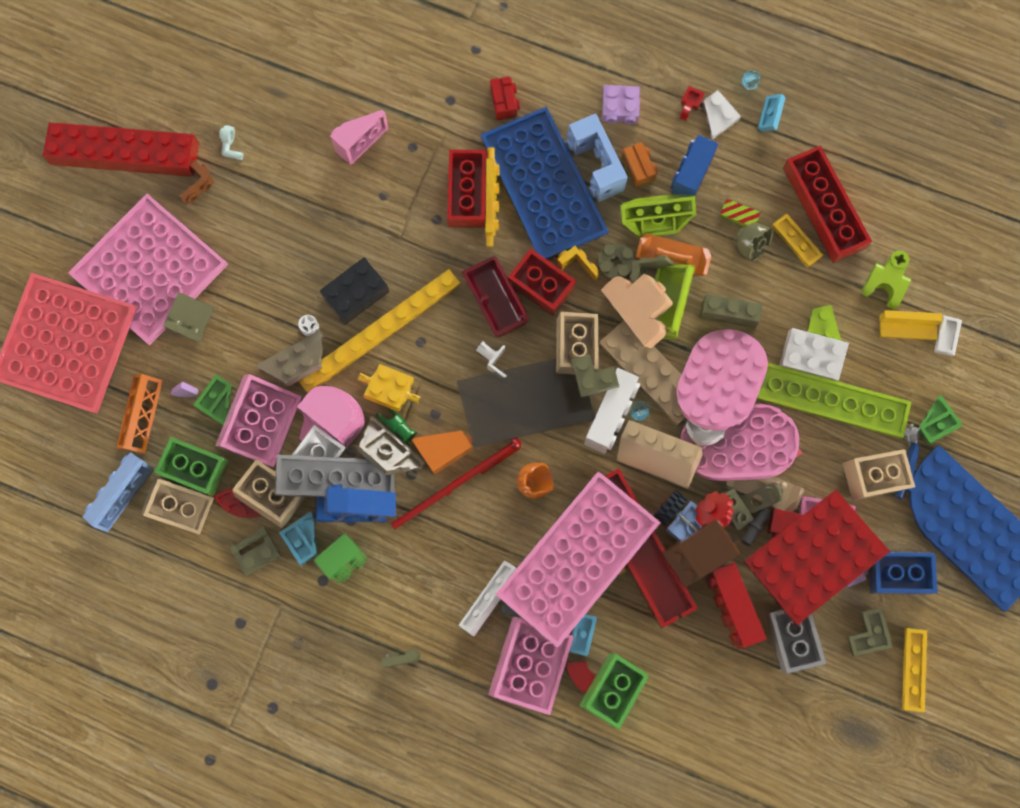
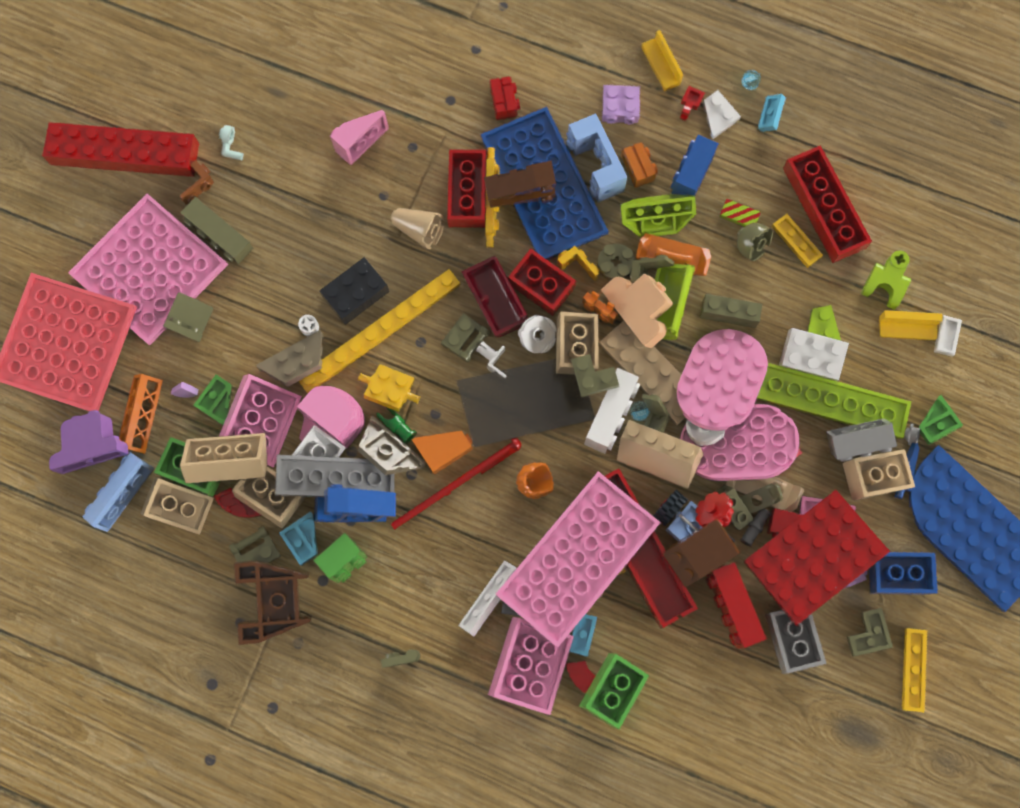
none -> medium lavender brick [49,410,128,474]
none -> olive brick [180,197,254,264]
none -> tan slope [180,433,267,483]
none -> reddish brown wedge [234,560,312,645]
none -> tan cone [391,208,444,249]
none -> olive plate [441,313,491,362]
none -> reddish brown wedge [484,161,556,208]
none -> white plate [518,315,557,353]
none -> orange plate [582,291,618,324]
none -> yellow panel [641,30,683,92]
none -> olive bracket [642,394,671,433]
none -> light grey brick [826,418,897,461]

